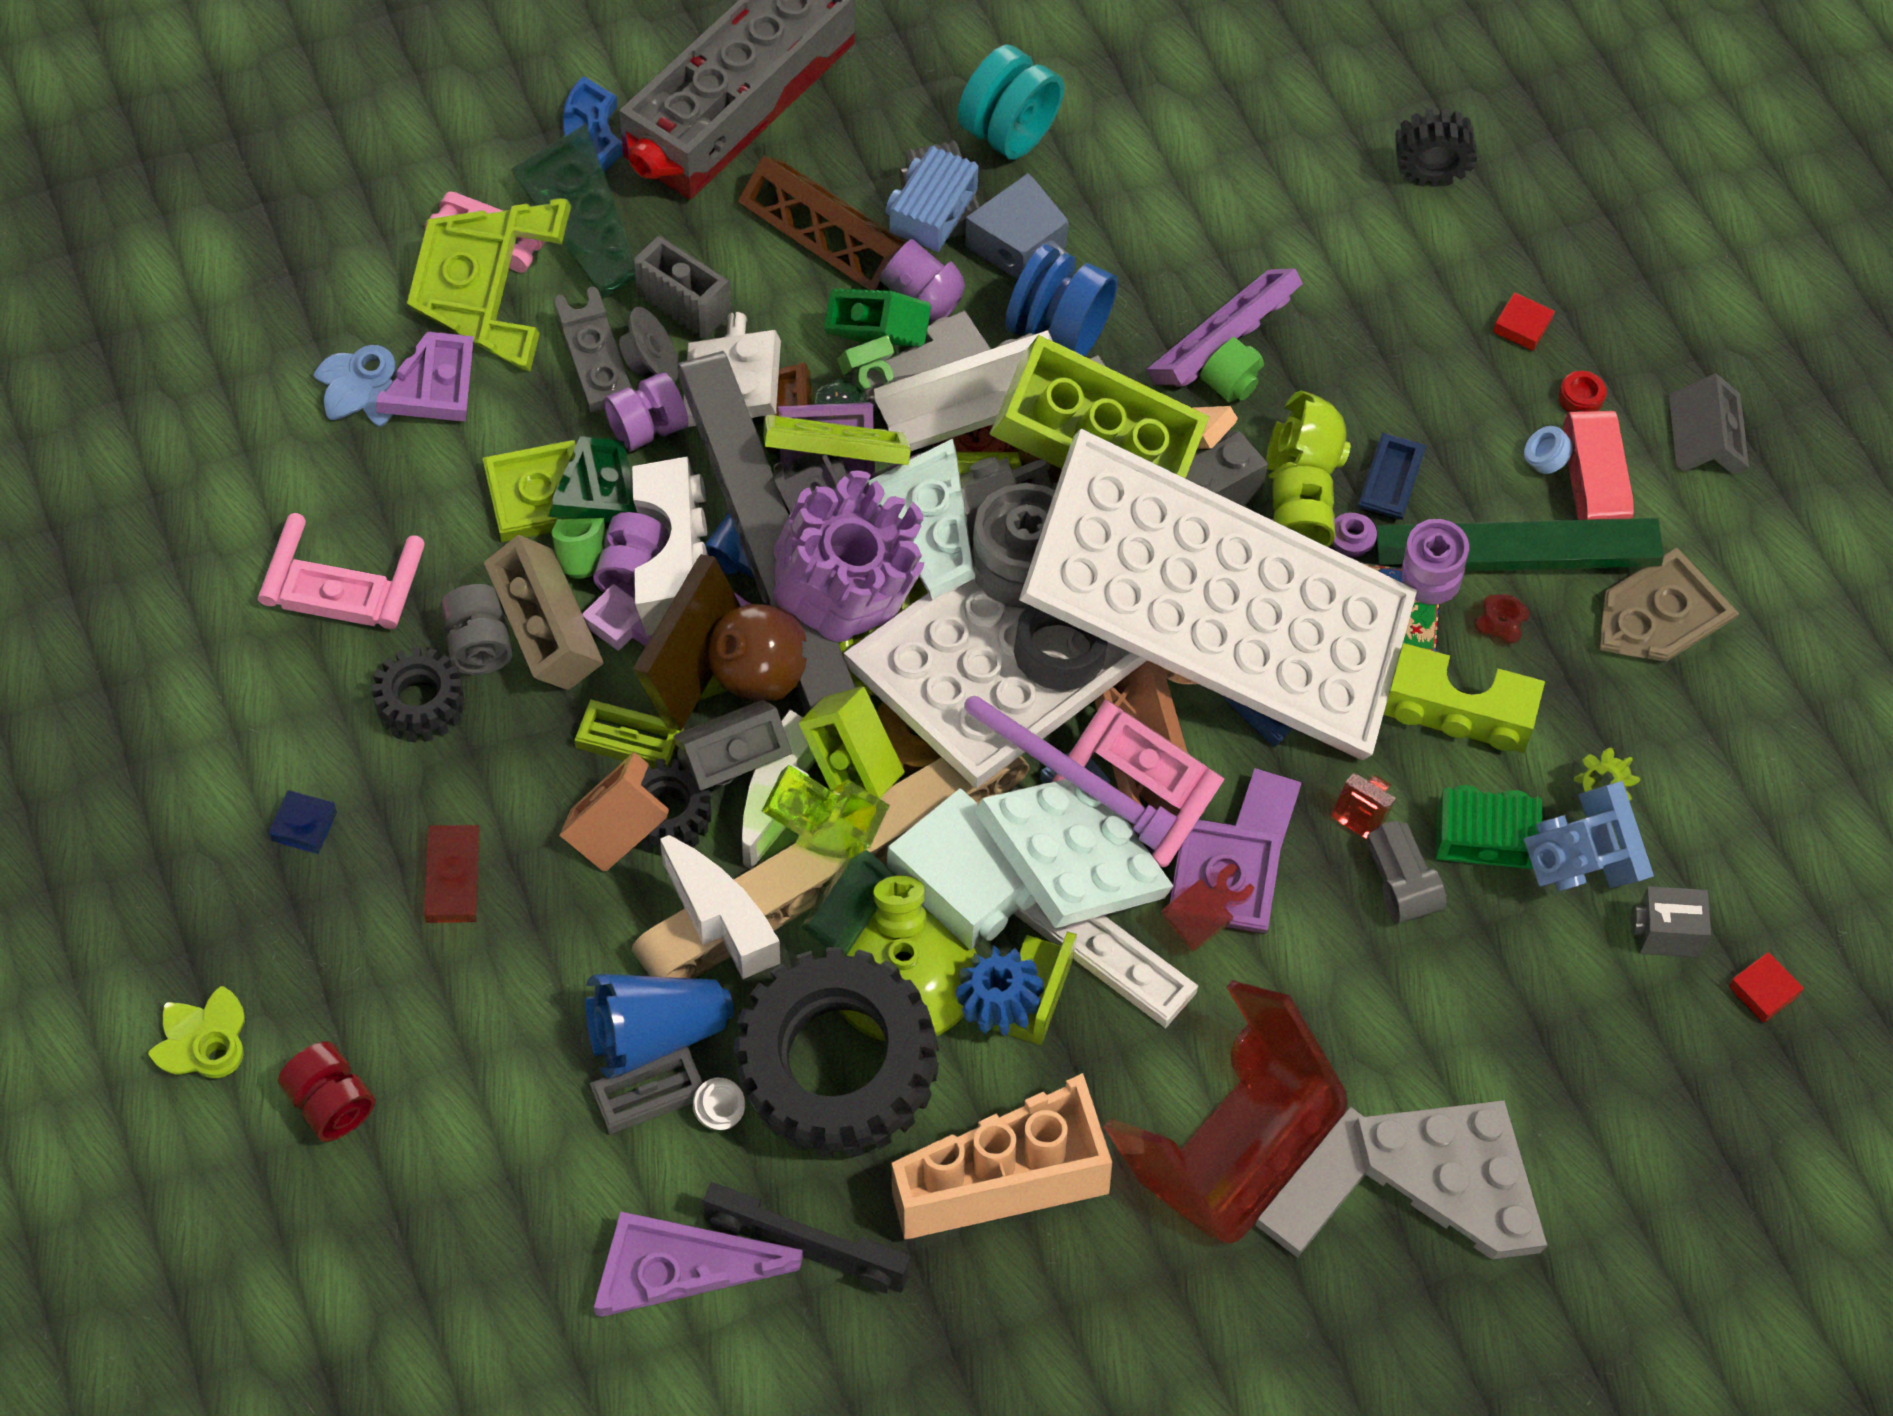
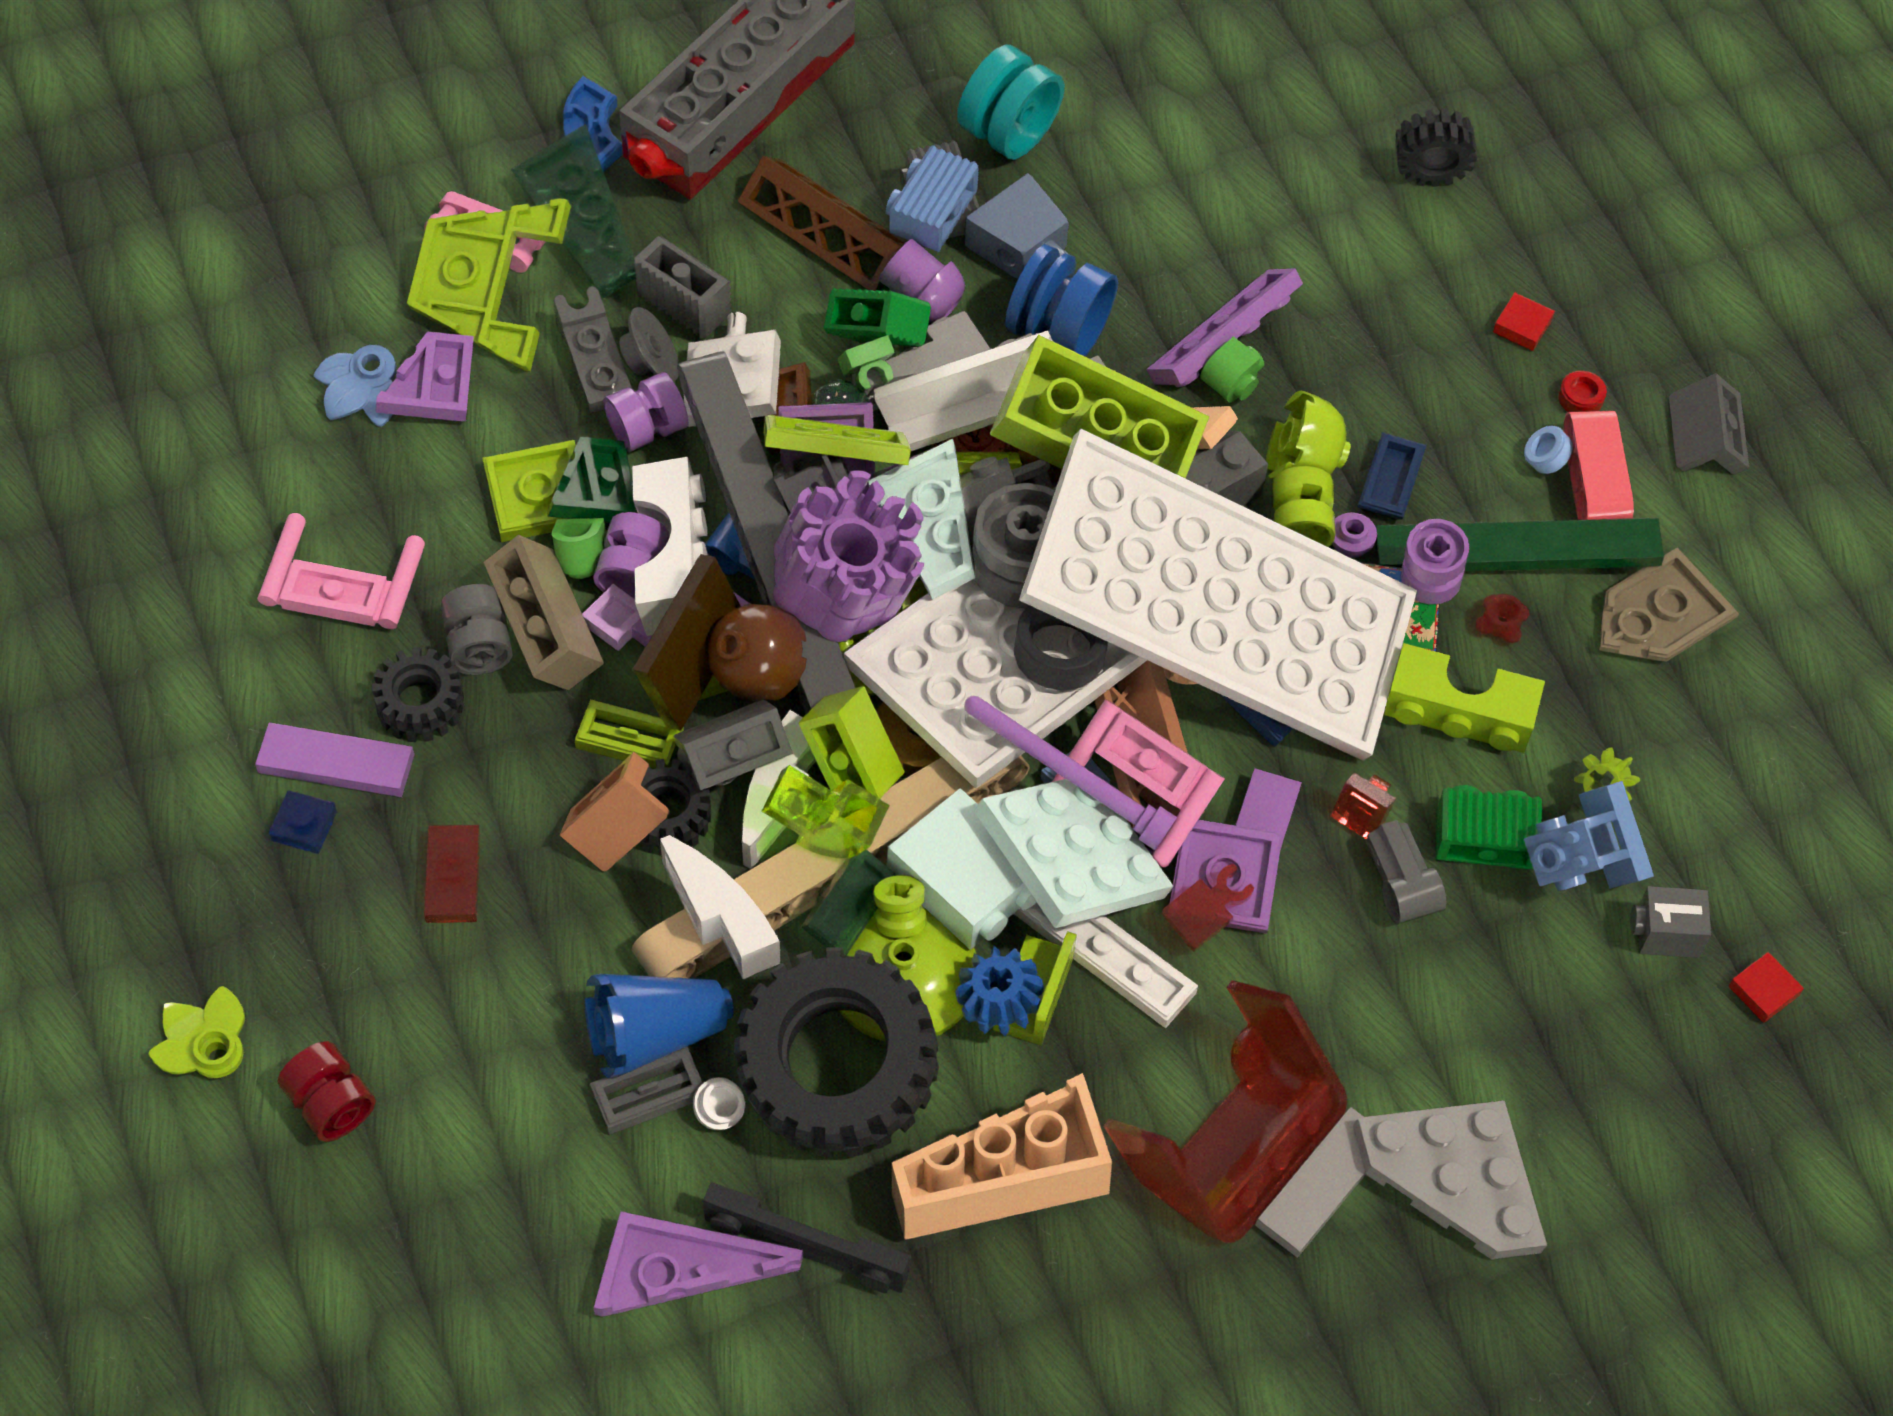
none -> medium lavender tile [255,723,414,797]

